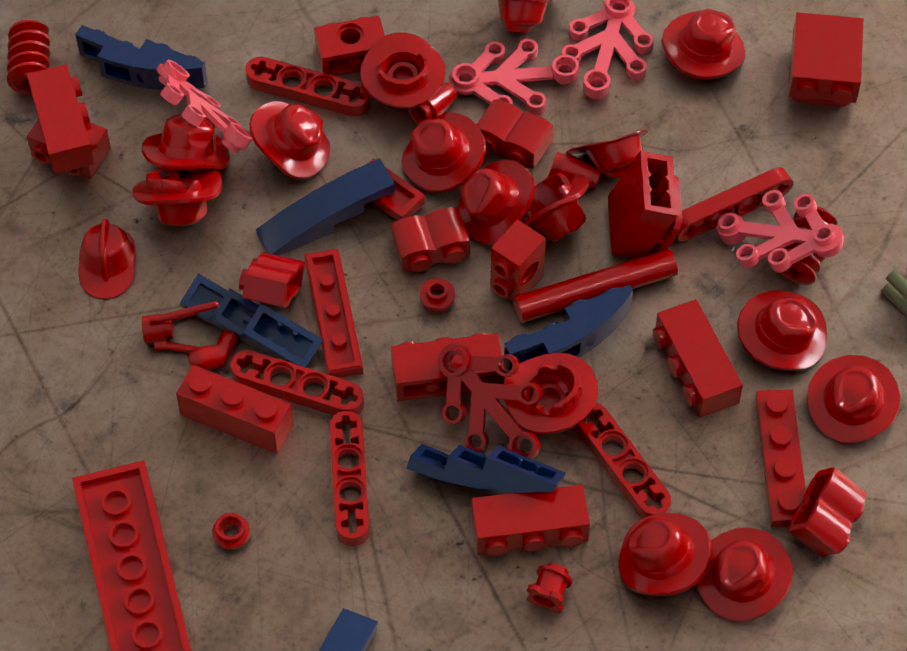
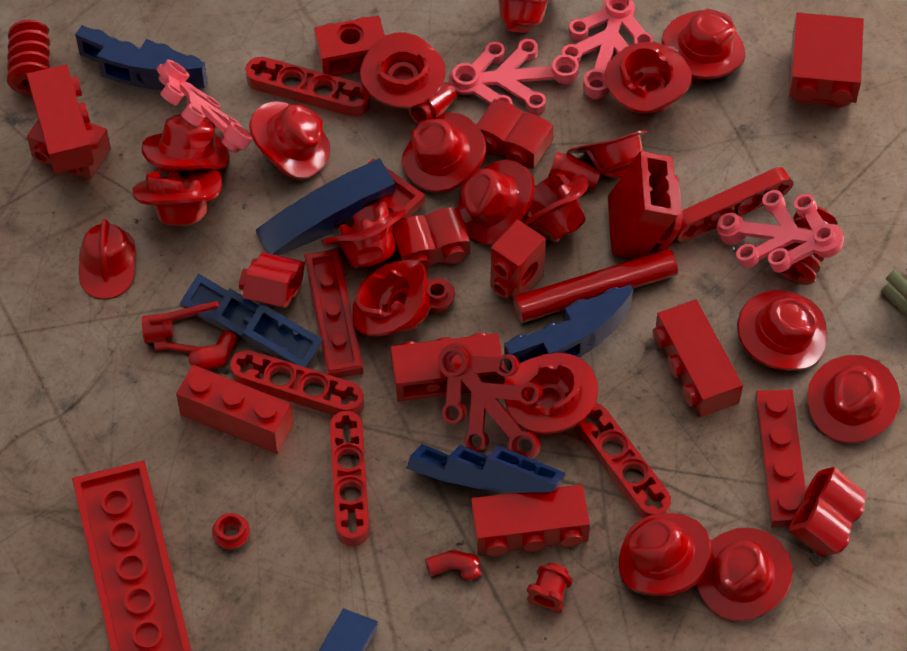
none -> red hat [321,201,407,269]
none -> red hat [353,259,431,337]
none -> red arm [425,550,482,581]
none -> red hat [604,42,692,114]

